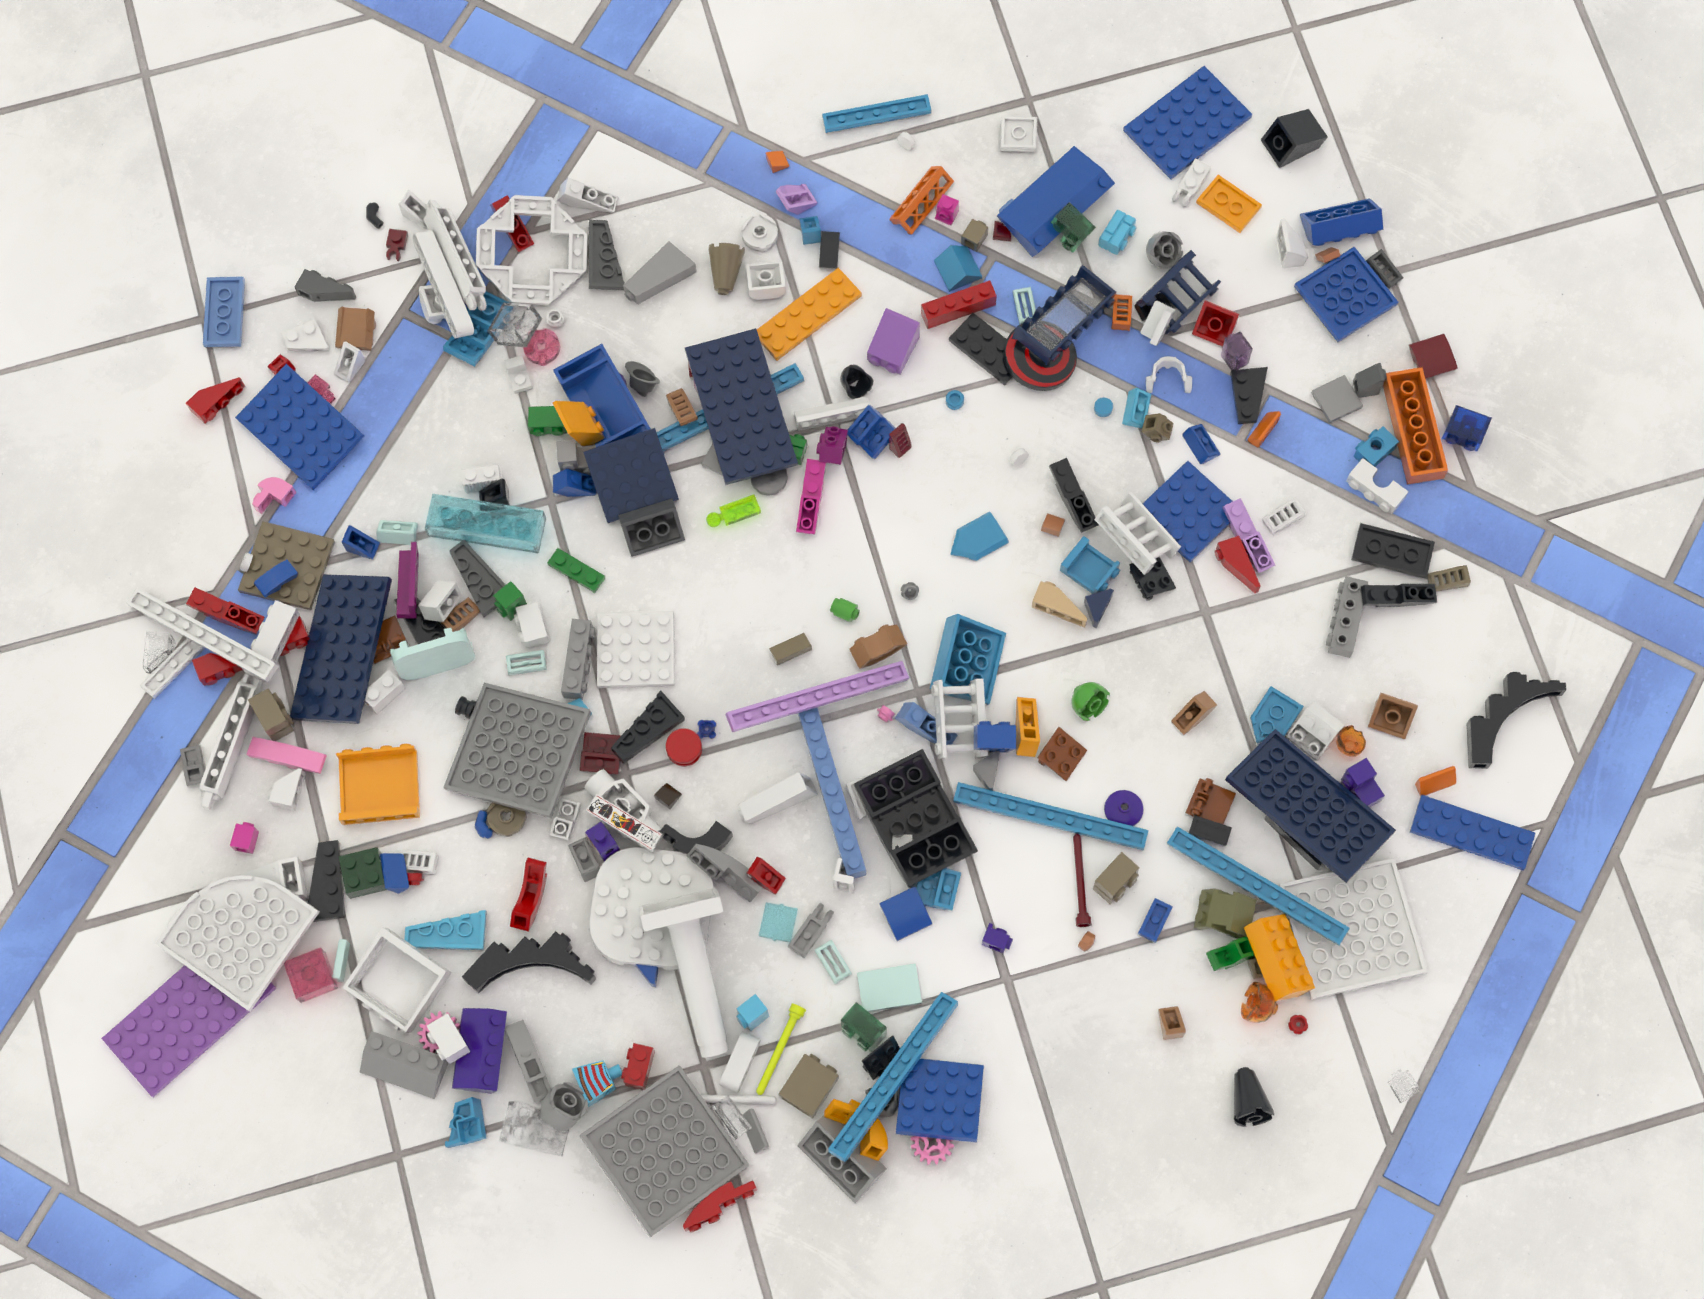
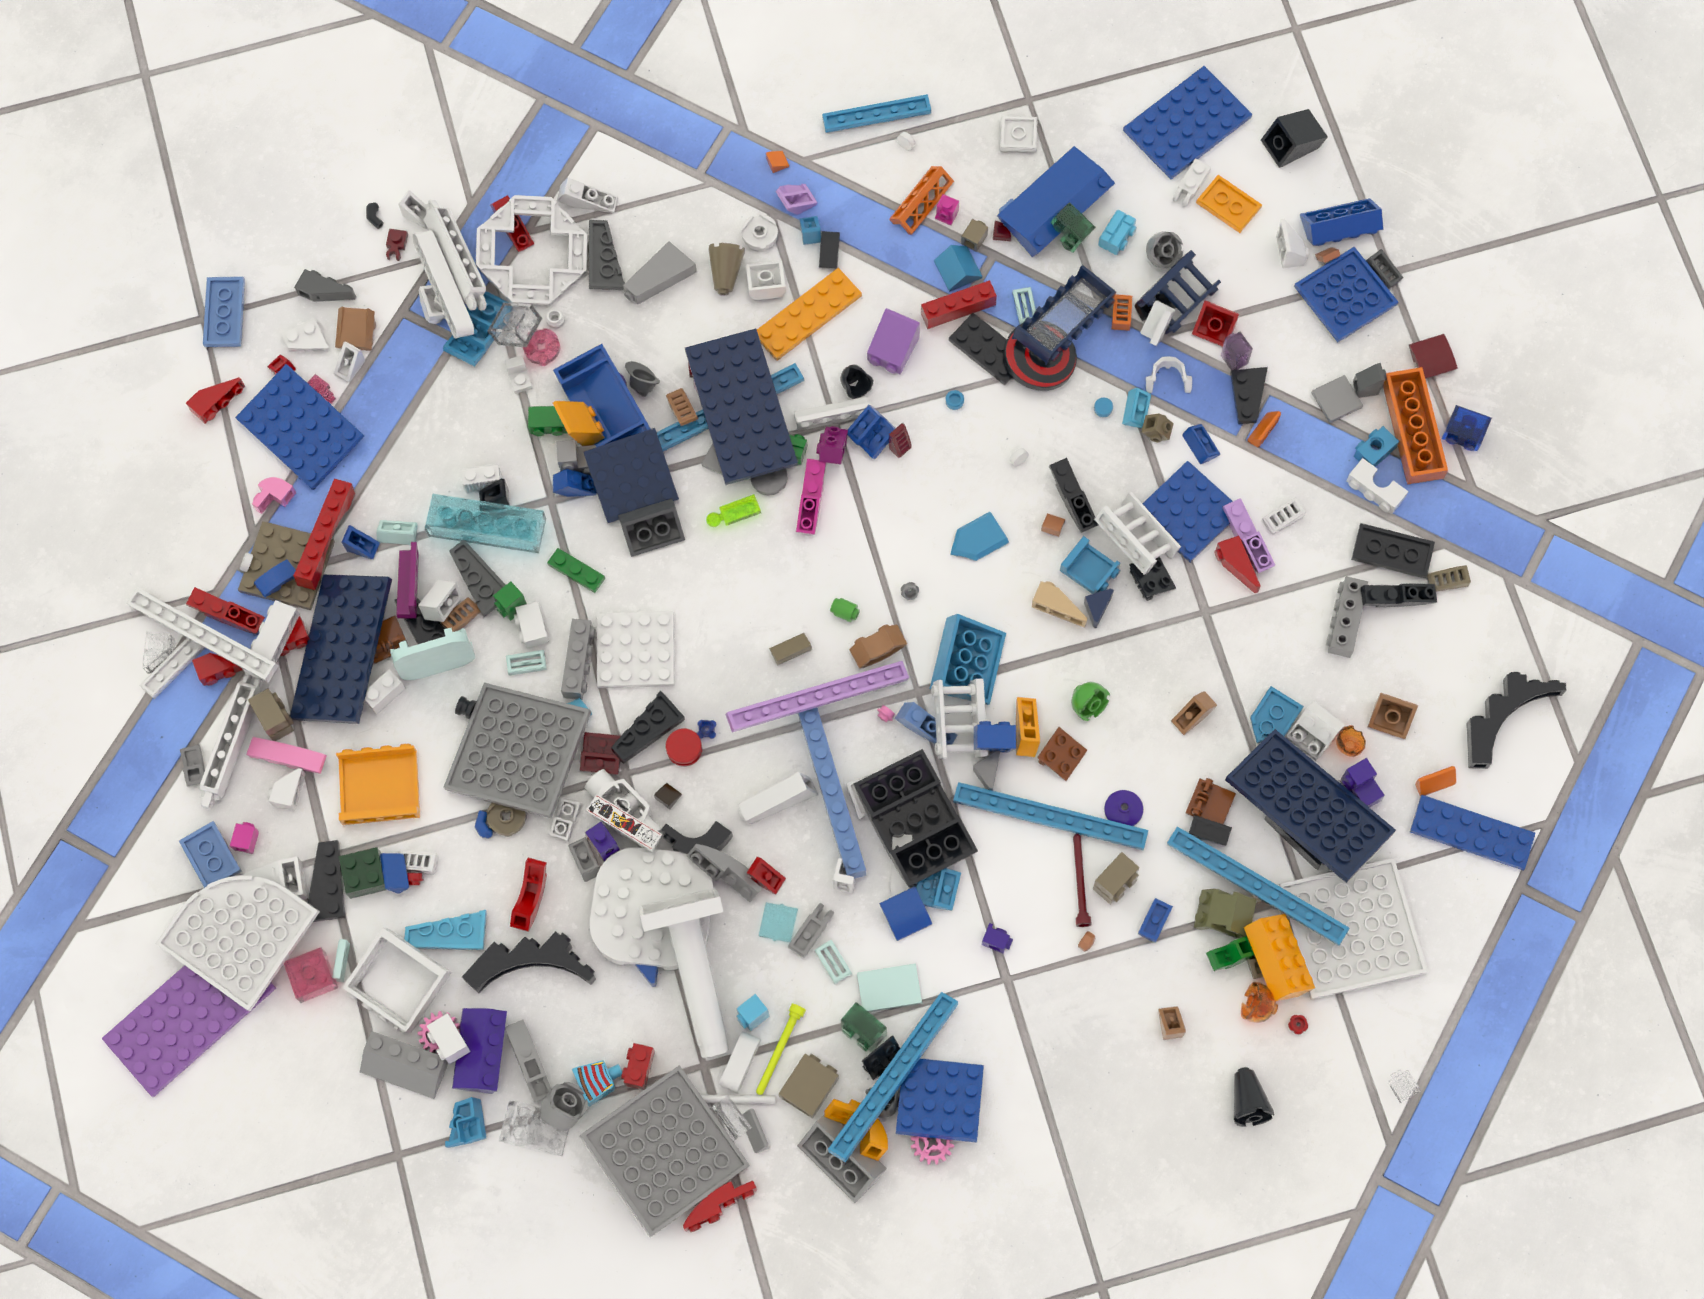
none -> medium blue plate [179,821,242,888]
none -> red arch [293,478,355,590]

